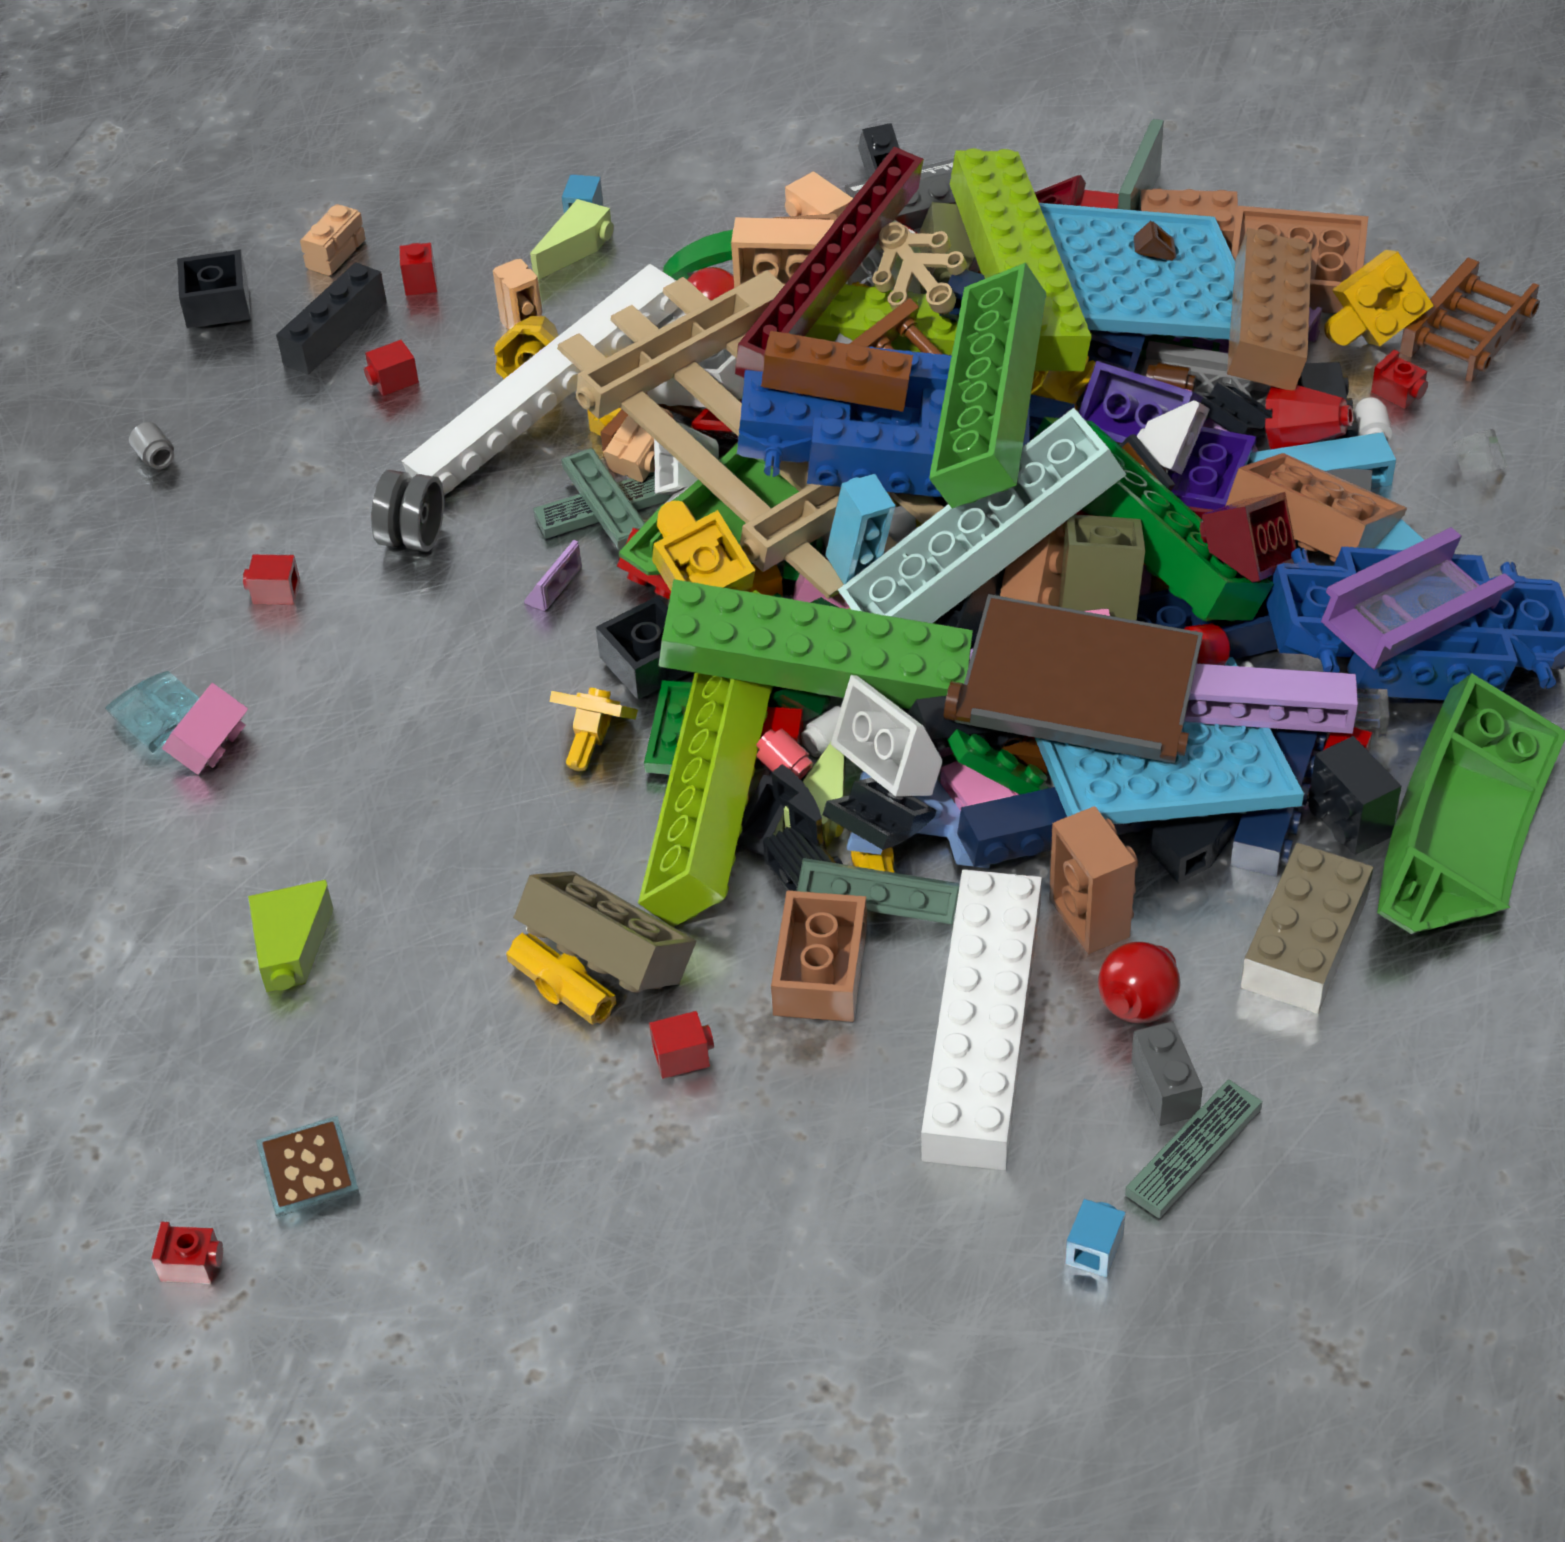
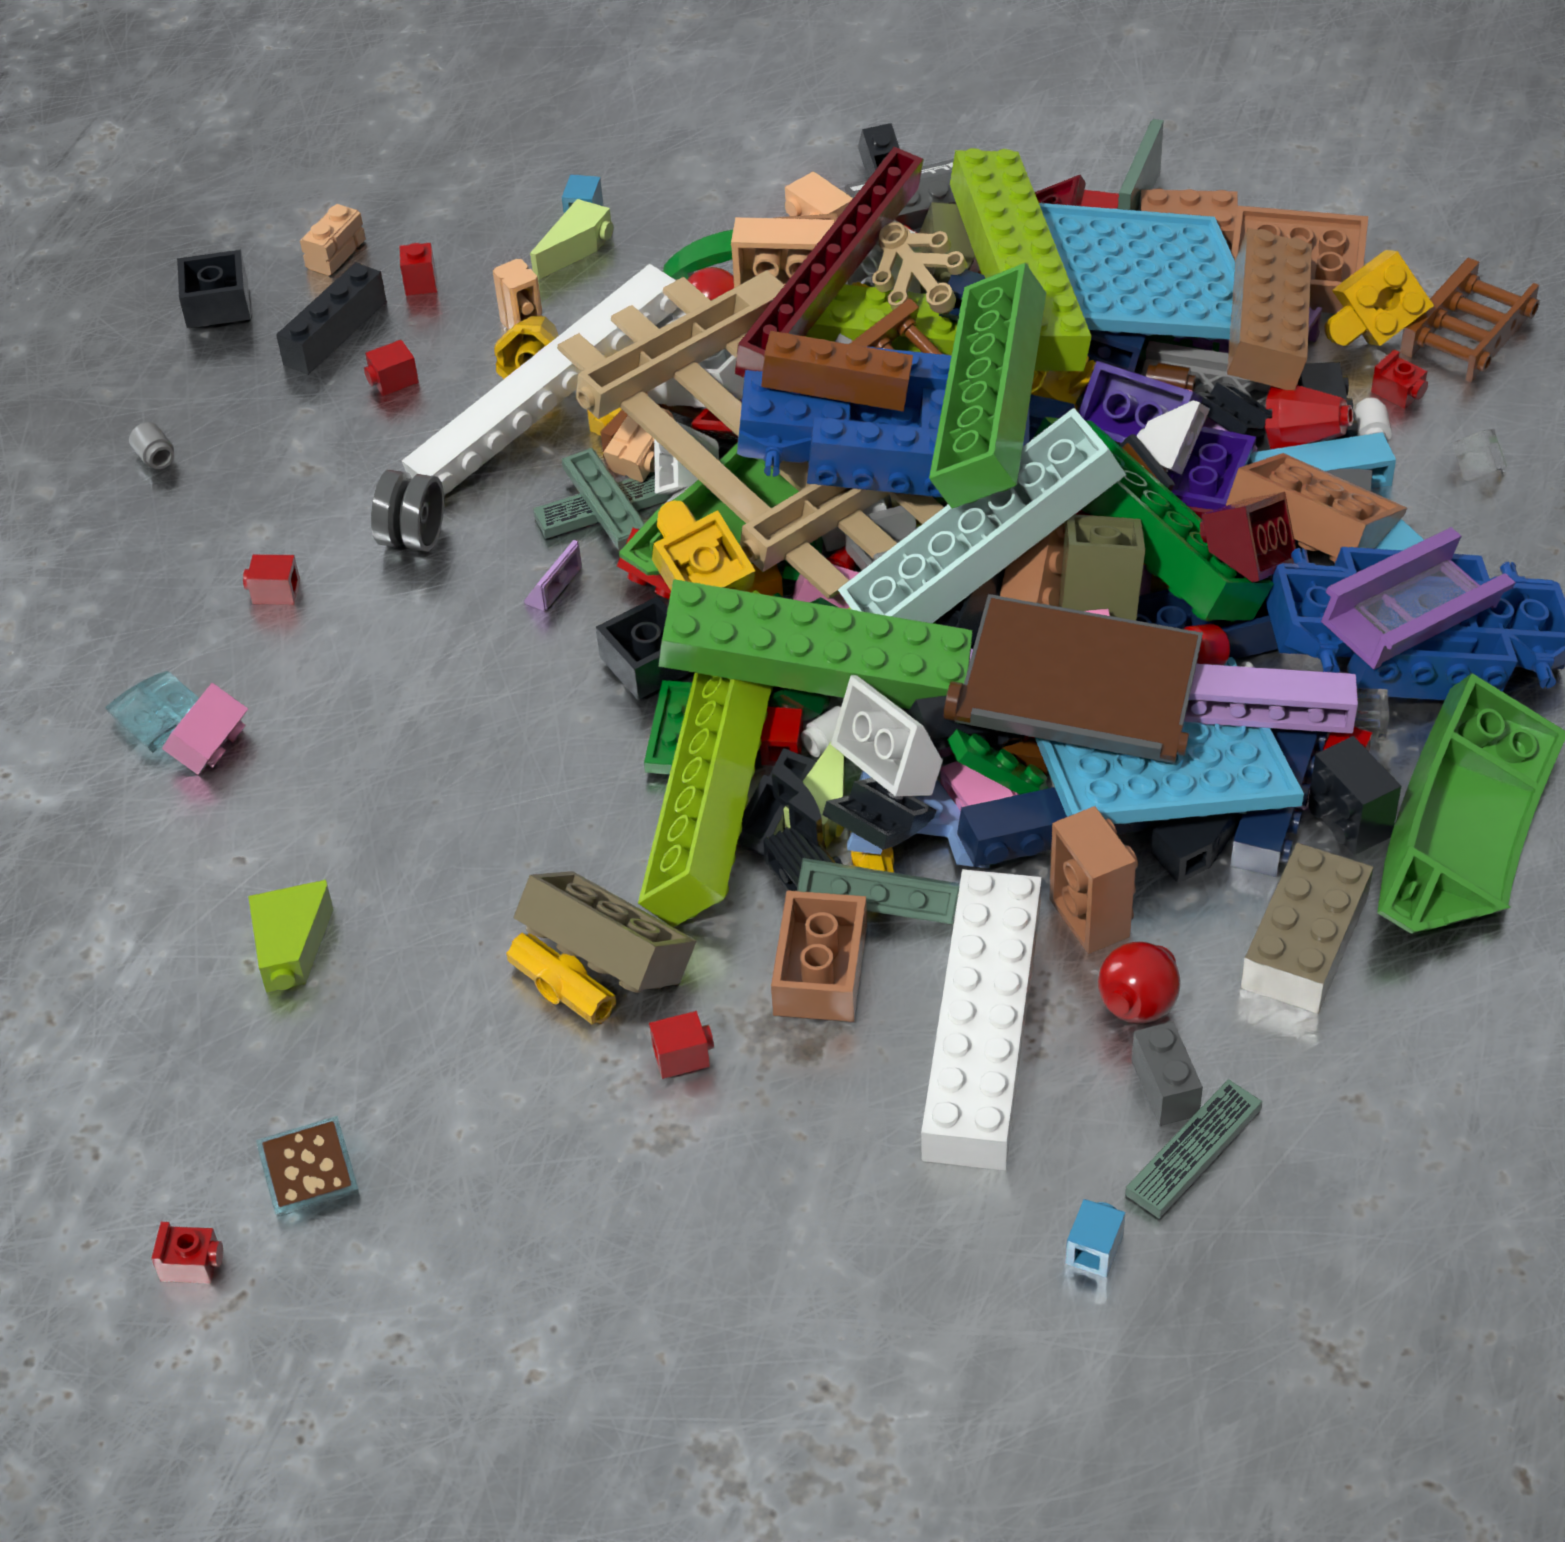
yellow piece [549,687,638,772] -> none
coral brick [756,729,813,780] -> none
medium azure brick [825,474,895,584] -> none
reddish brown slope [1133,221,1176,260] -> none

